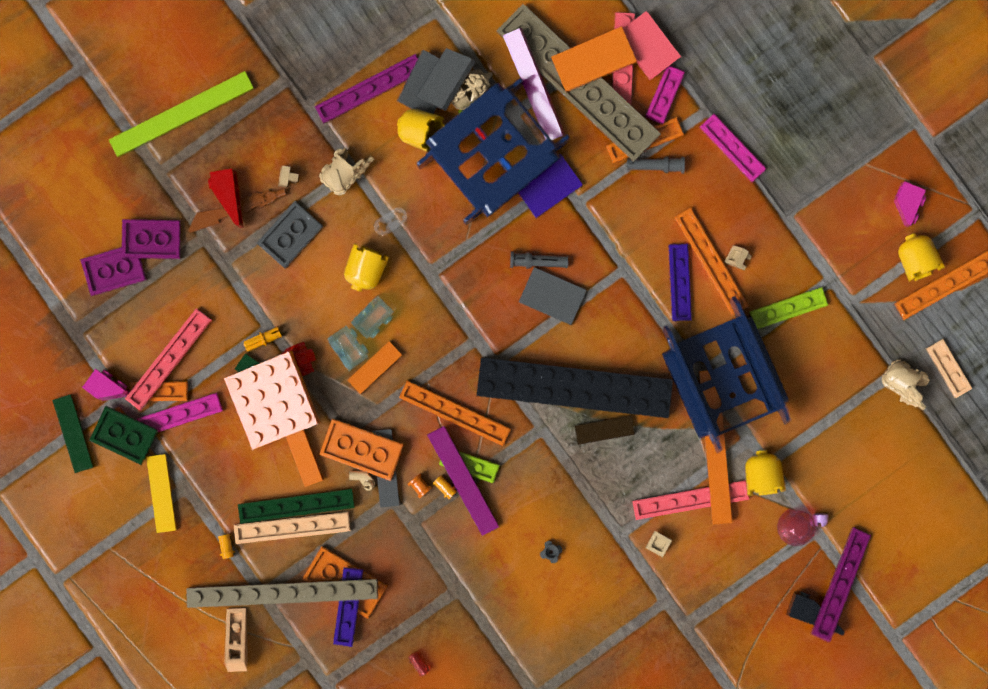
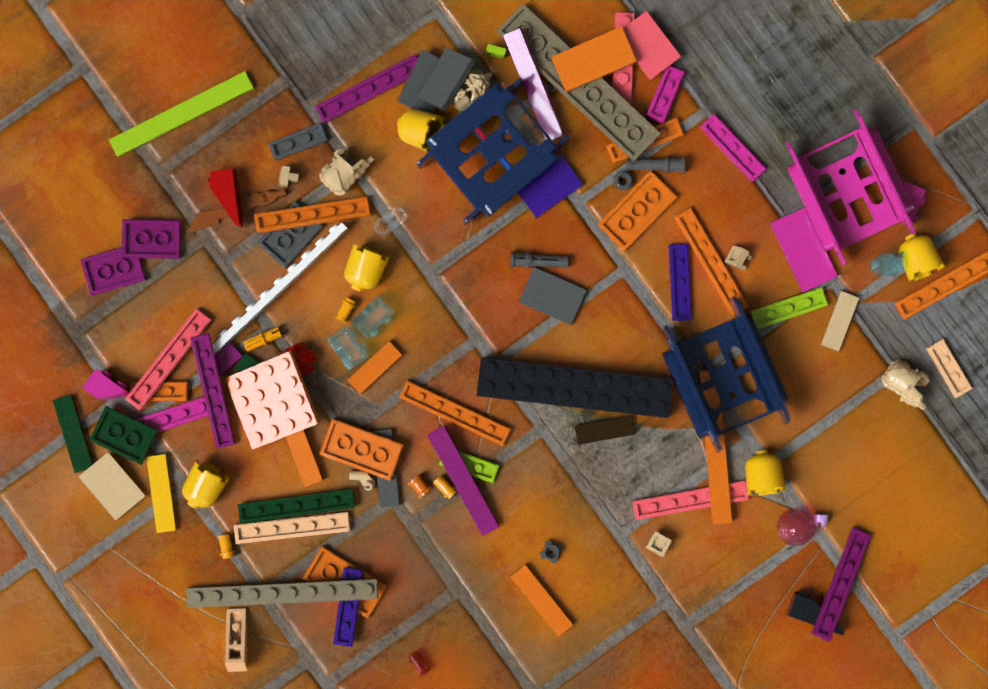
none -> tan tile [78,452,146,520]
none -> yellow cylinder [182,460,230,509]
none -> magenta tile [190,333,236,449]
none -> white plate [212,223,348,355]
none -> magenta tile [215,342,243,377]
none -> orange tile [254,196,371,234]
none -> dark grey tile [268,123,329,162]
none -> light orange pin [335,297,356,323]
none -> lime tile [486,44,506,59]
none -> orange tile [510,565,573,637]
none -> orange tile [597,170,678,252]
none -> dark grey plate [614,171,633,190]
none -> dark pink tile [770,208,838,293]
none -> dark pink piece [786,109,915,266]
none -> tan tile [820,291,859,352]
none -> clear light blue window [869,251,903,276]

